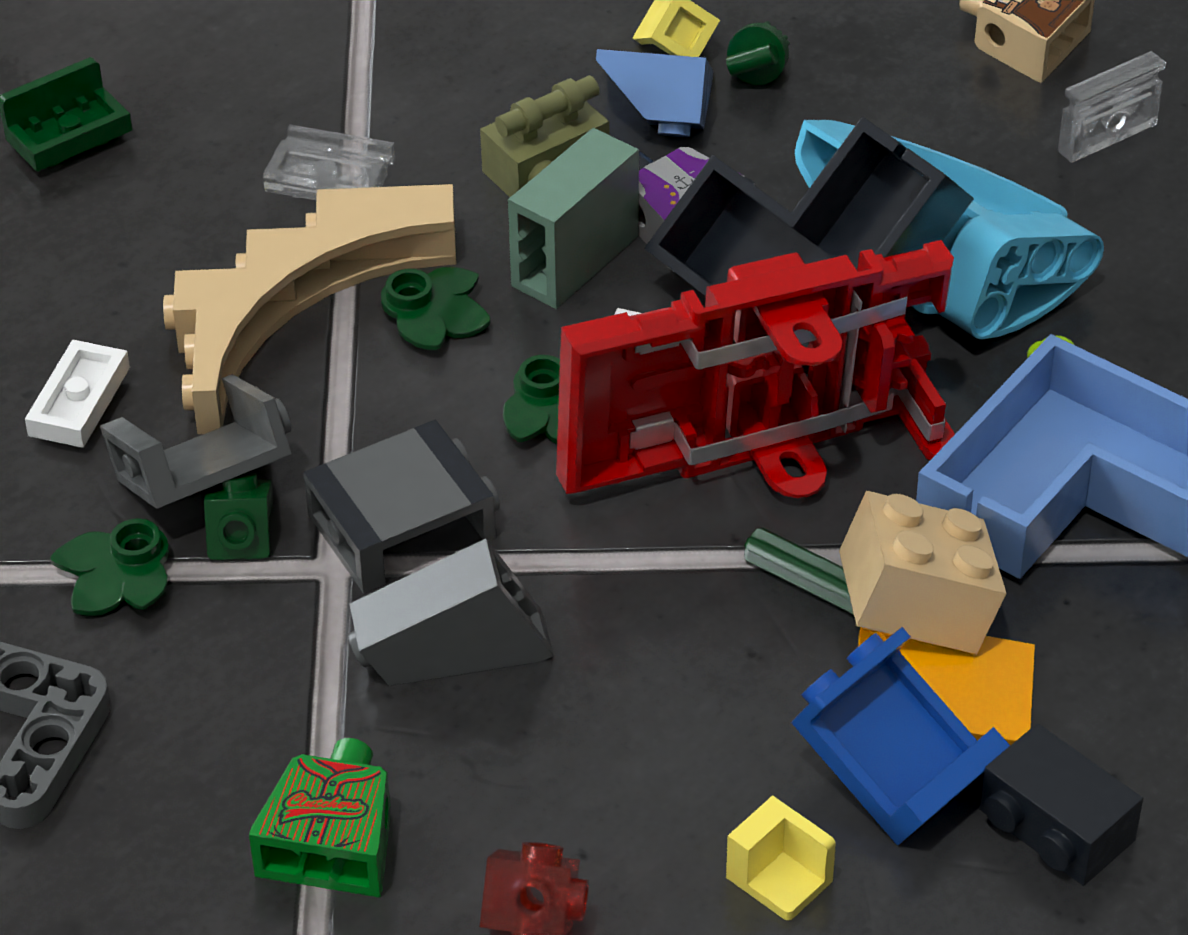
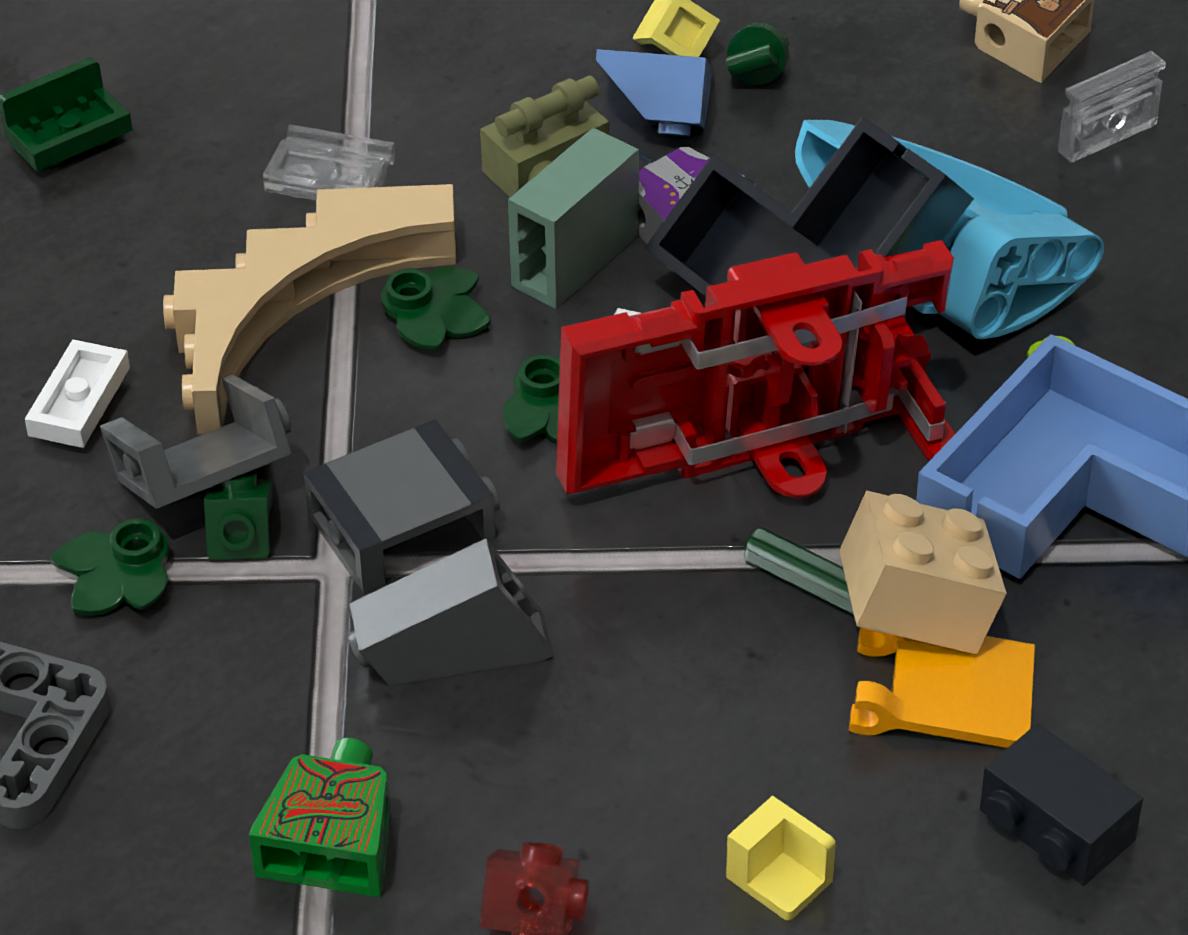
blue panel [791,627,1010,846] -> none

